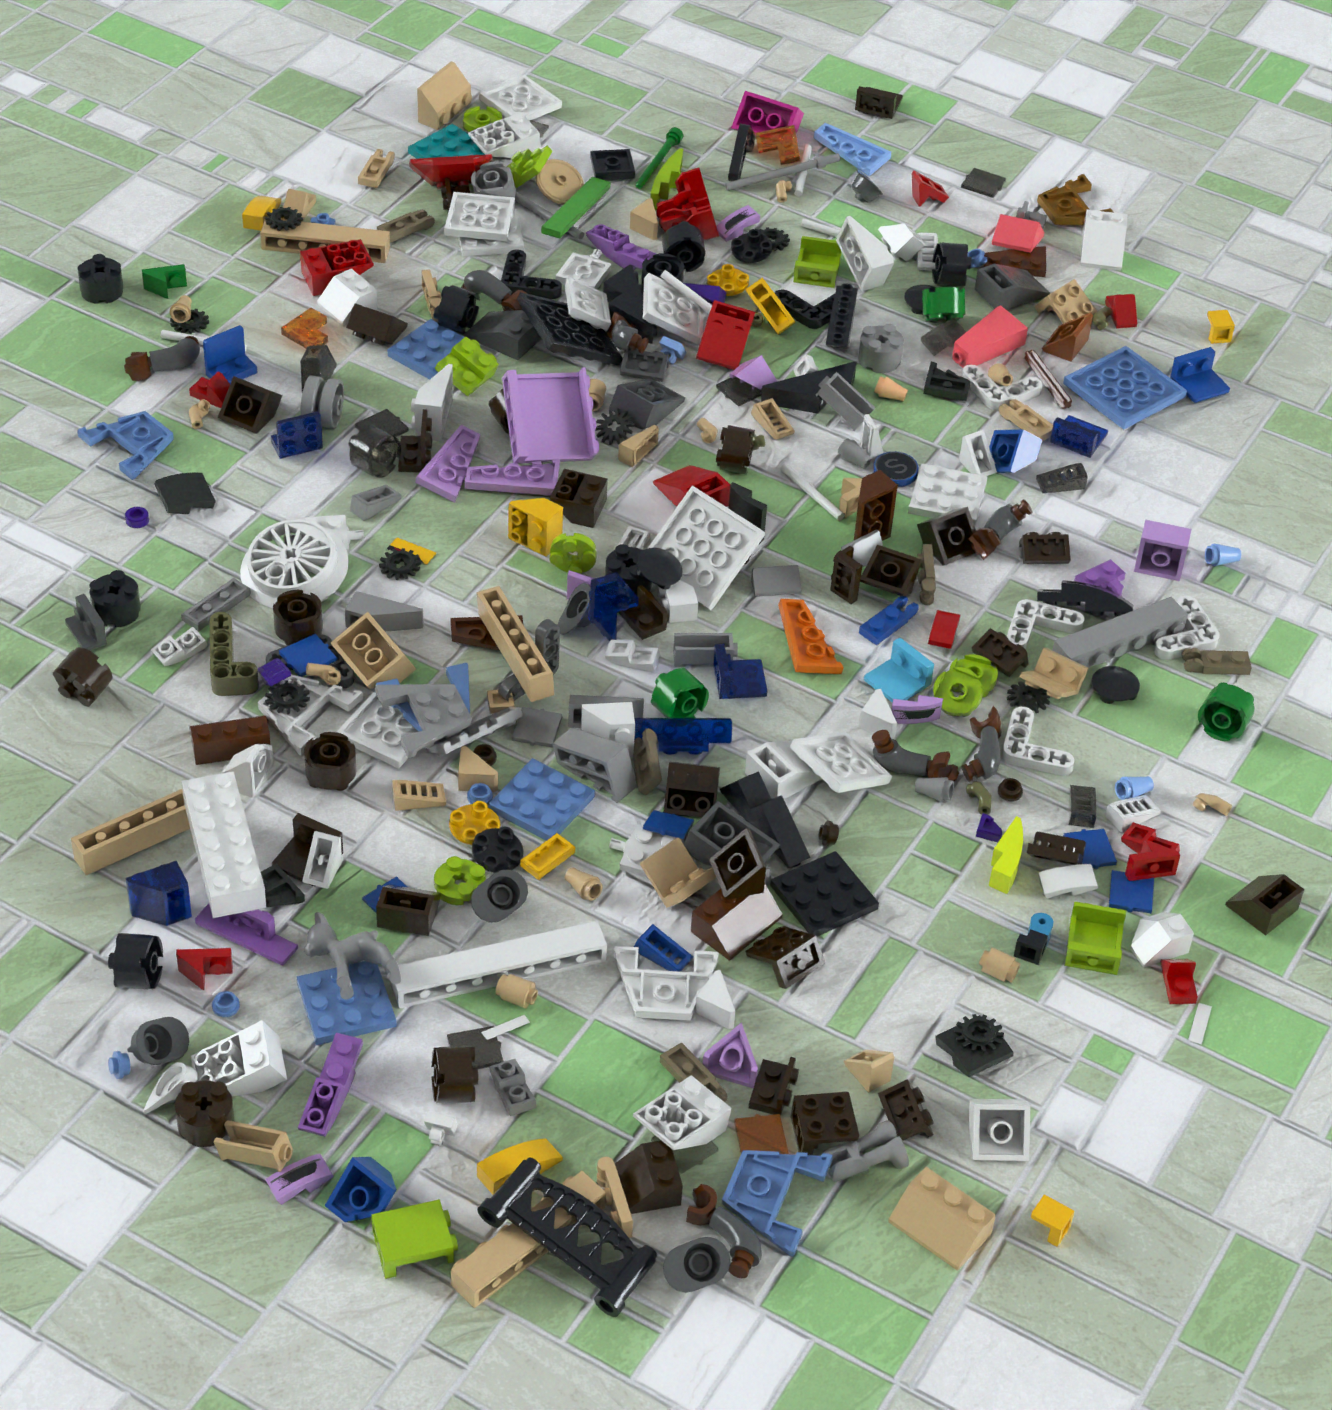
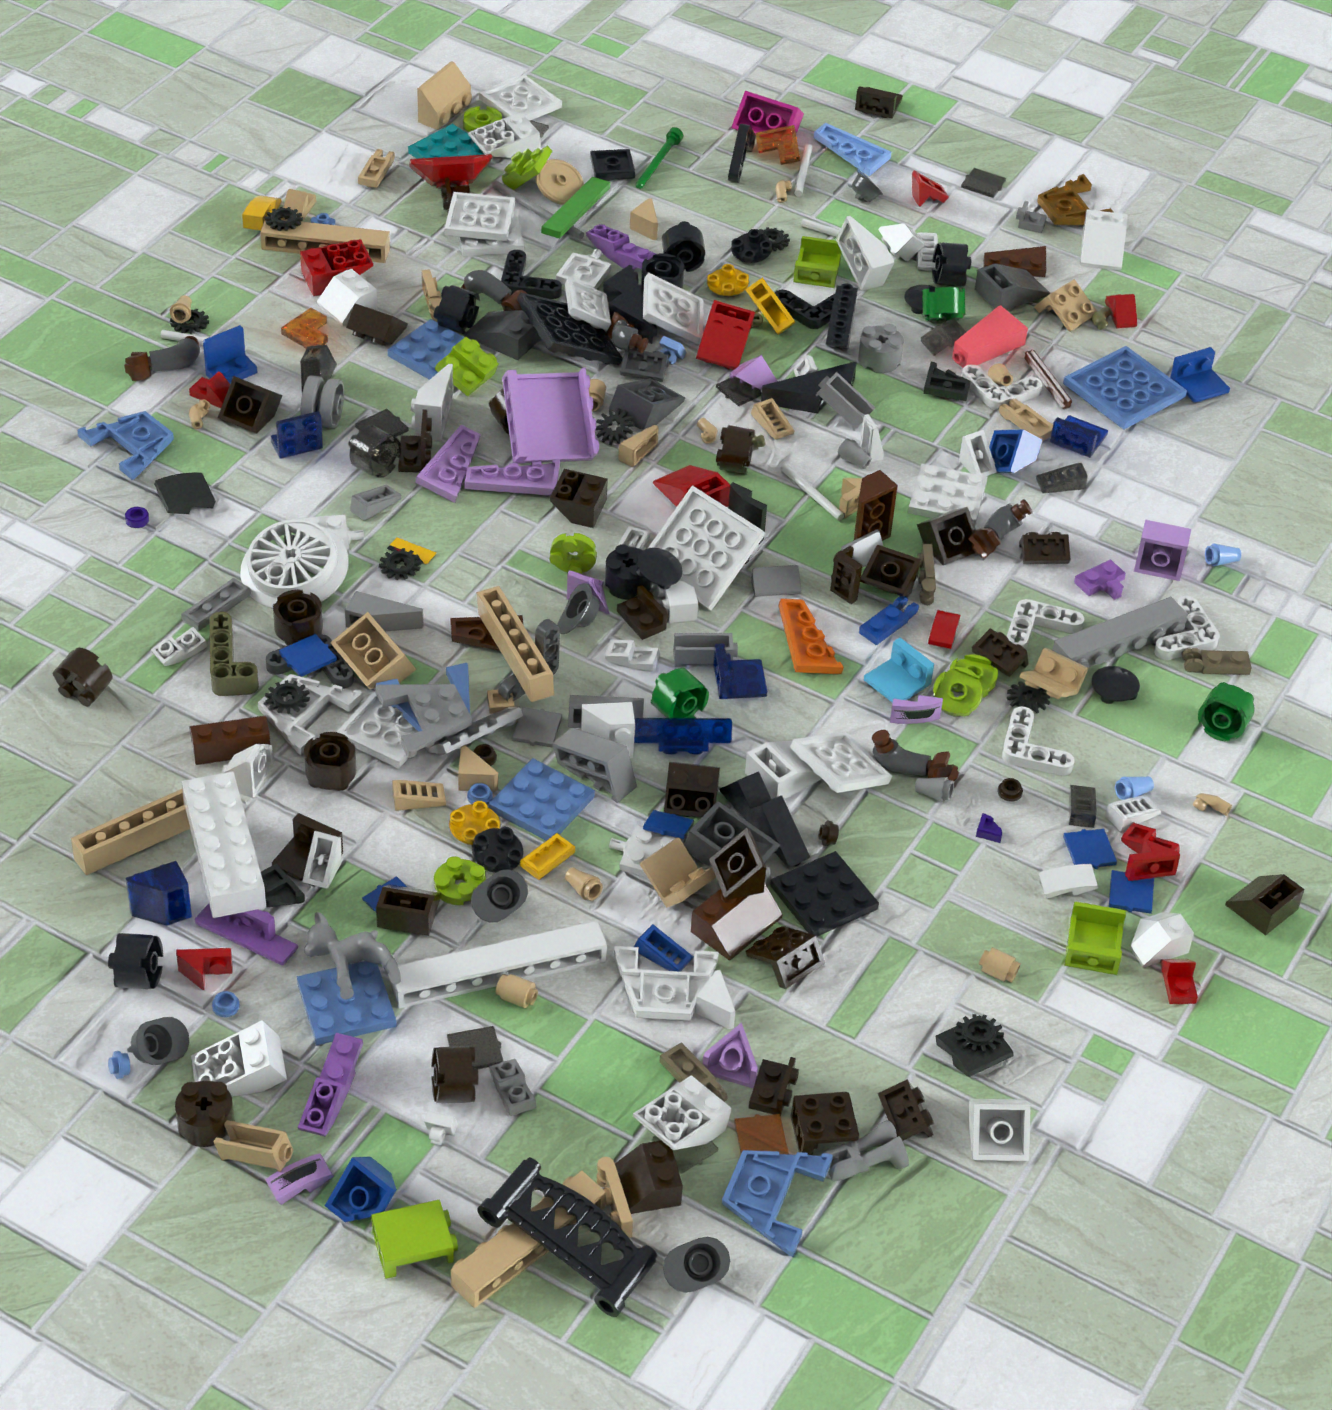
dark grey bracket [65,594,107,650] -> none
black brick [77,254,123,304] -> none
black brick [89,570,141,627] -> none
green slope [141,264,187,299] -> none
white piece [143,1062,198,1115] -> none
dark purple slope [258,658,291,686] -> none
tan arm [306,663,341,685] -> none
dark tan hinge [377,209,435,243] -> none
light grey brick [471,162,516,197] -> none
yellow slope [477,1138,563,1195] -> none
white sticker [481,1015,530,1040] -> none
yellow slope [508,498,563,557] -> none
clear blue bracket [588,572,639,641] -> none
dark tan hinge [633,728,662,795] -> none
lime slope [650,148,683,211] -> none
red piece [656,167,719,240] -> none
white bar [660,270,712,313] -> none
dark purple slope [683,283,726,304] -> none
piece [686,1184,762,1278] -> none
lavender slope [717,205,760,241] -> none
light grey bar [725,153,840,191] -> none
tan slope [844,1049,894,1093] -> none
white slope [859,689,897,740] -> none
black tile [873,451,919,487] -> none
light nougat cone [874,376,908,402] -> none
tan slope [888,1167,996,1271] -> none
piece [961,706,1002,782] -> none
olive arm [966,781,991,815] -> none
medium blue plate [967,249,987,268] -> none
neon yellow slope [989,816,1023,894] -> none
coral slope [992,214,1044,253] -> none
black leg [1014,913,1054,965] -> none
dark brown bracket [1027,831,1086,865] -> none
yellow panel [1031,1194,1074,1247] -> none
black slope [1037,580,1134,616] -> none
dark orange slope [1042,312,1093,362] -> none
white sticker [1188,1003,1212,1045] -> none
yellow panel [1207,310,1235,344] -> none

